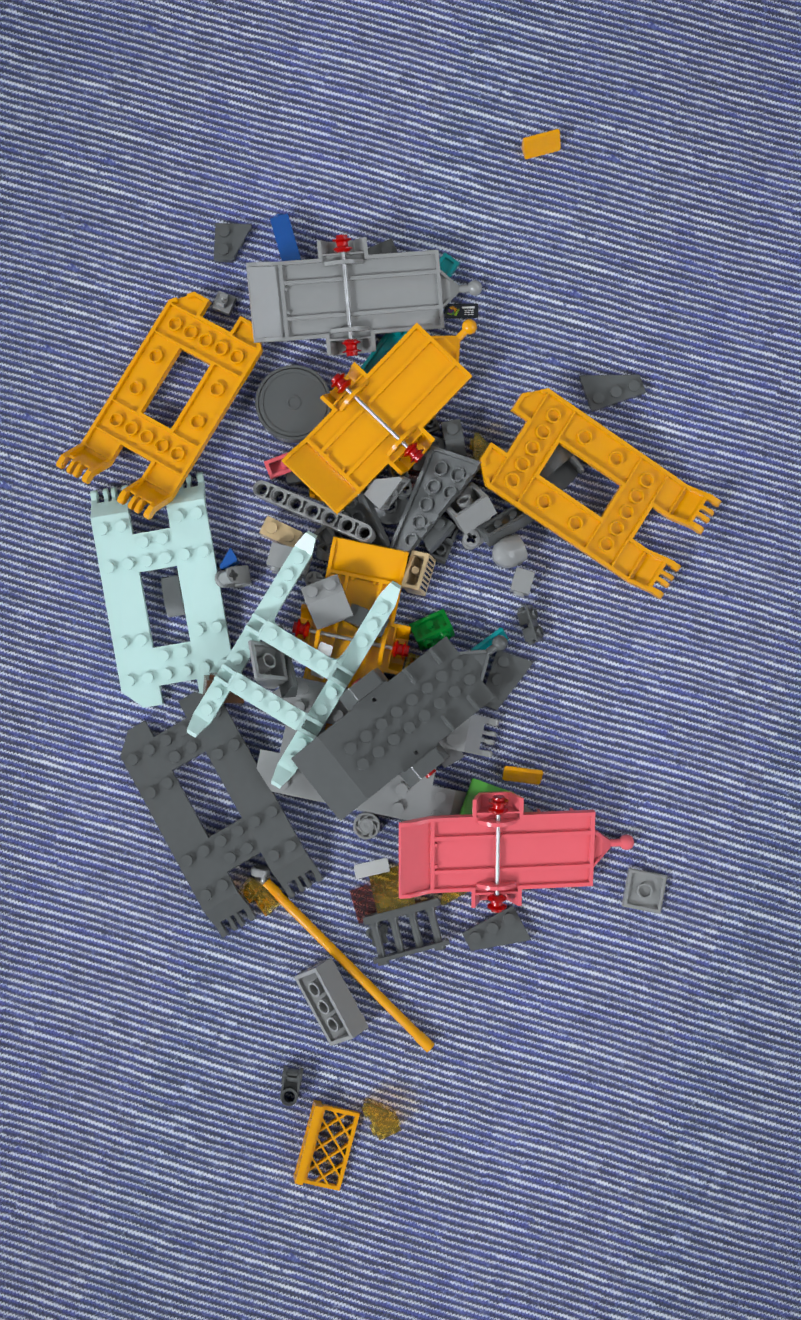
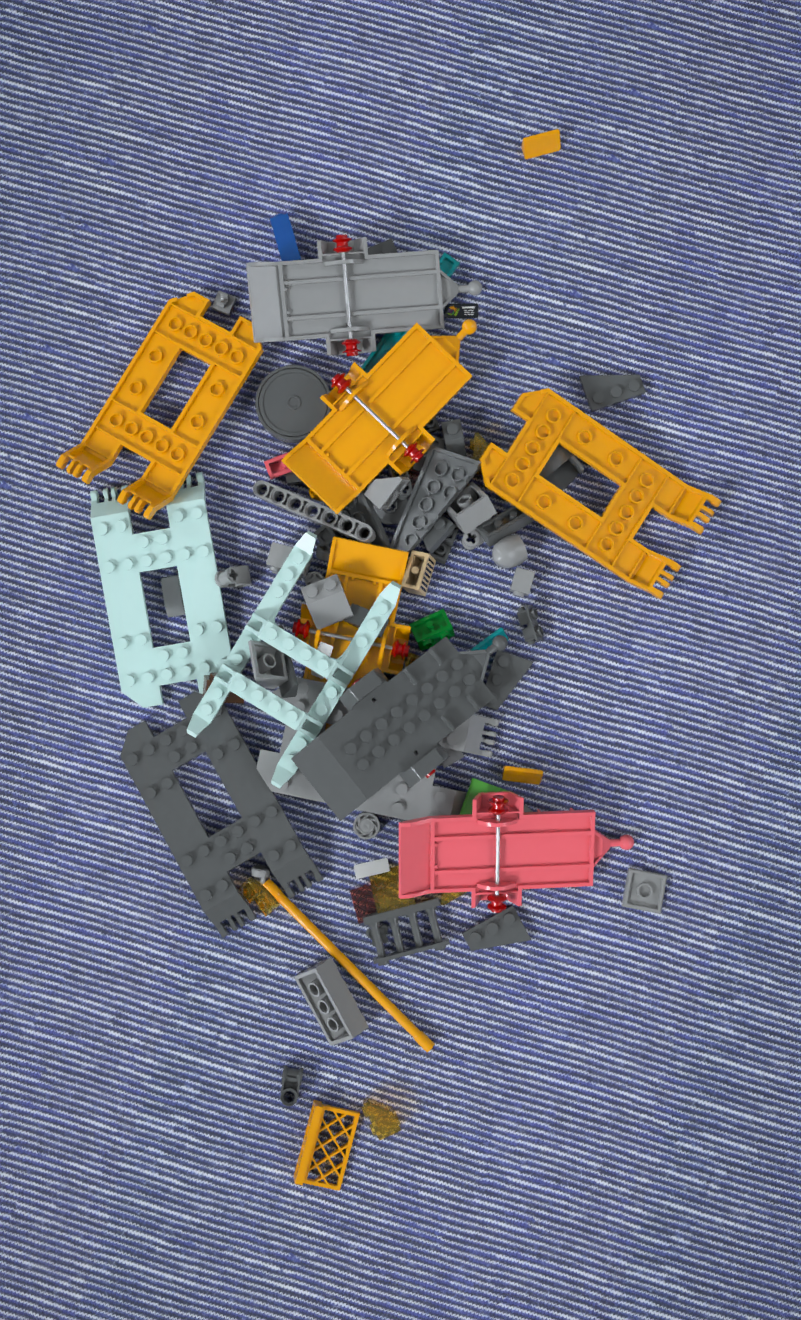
dark grey wing [214,223,252,263] -> none
blue slope [219,548,240,570] -> none
tan brick [259,515,303,547] -> none

